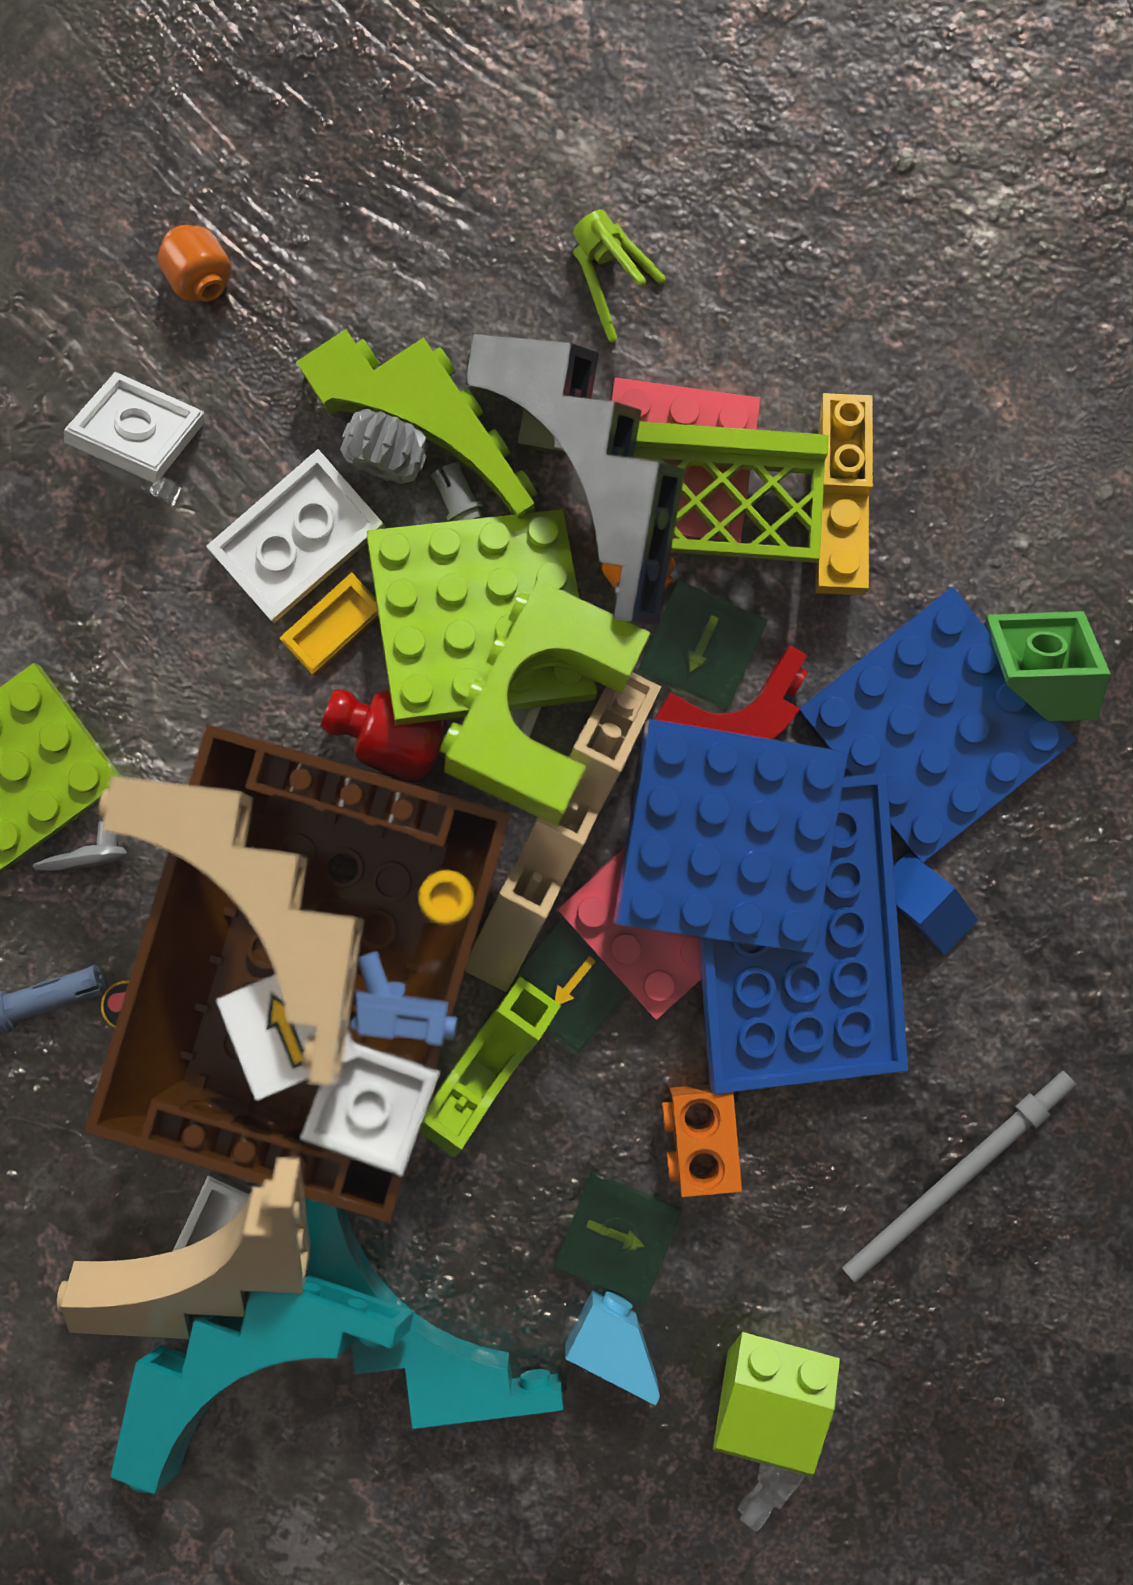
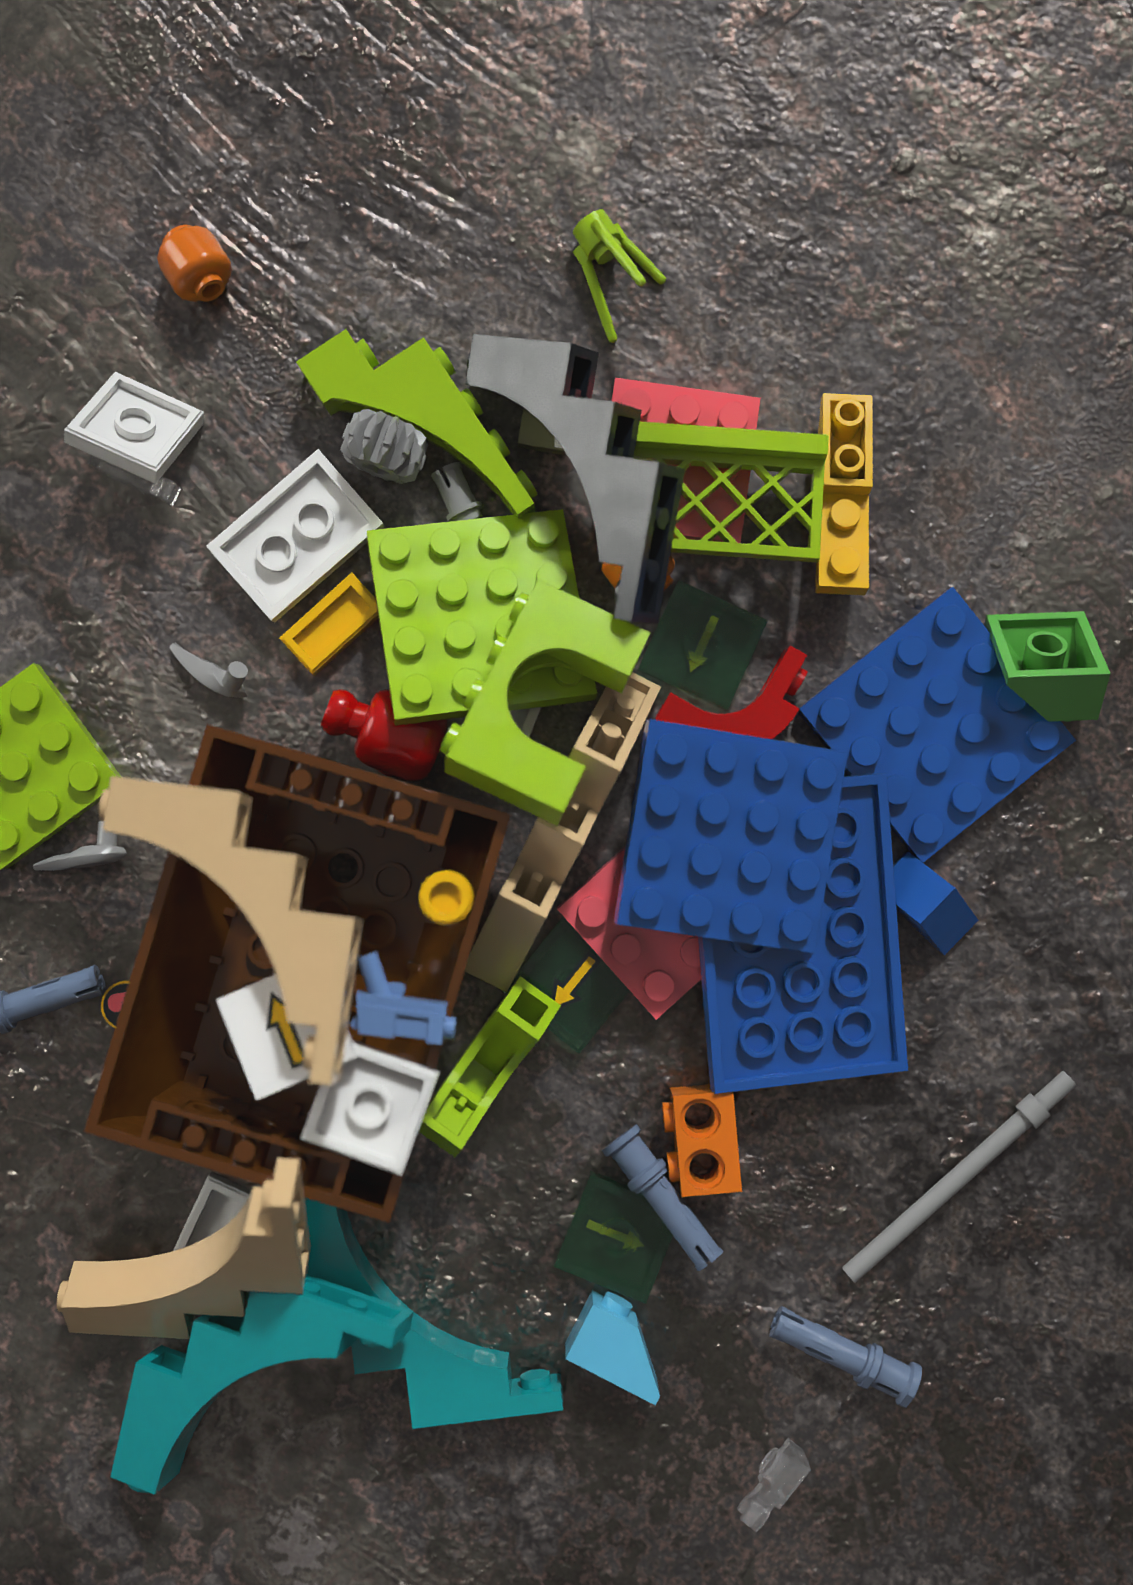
lime slope [713,1332,840,1477] -> none
none -> light grey bar [169,643,248,698]
none -> sand blue pin [602,1124,723,1271]
none -> sand blue pin [769,1306,922,1408]

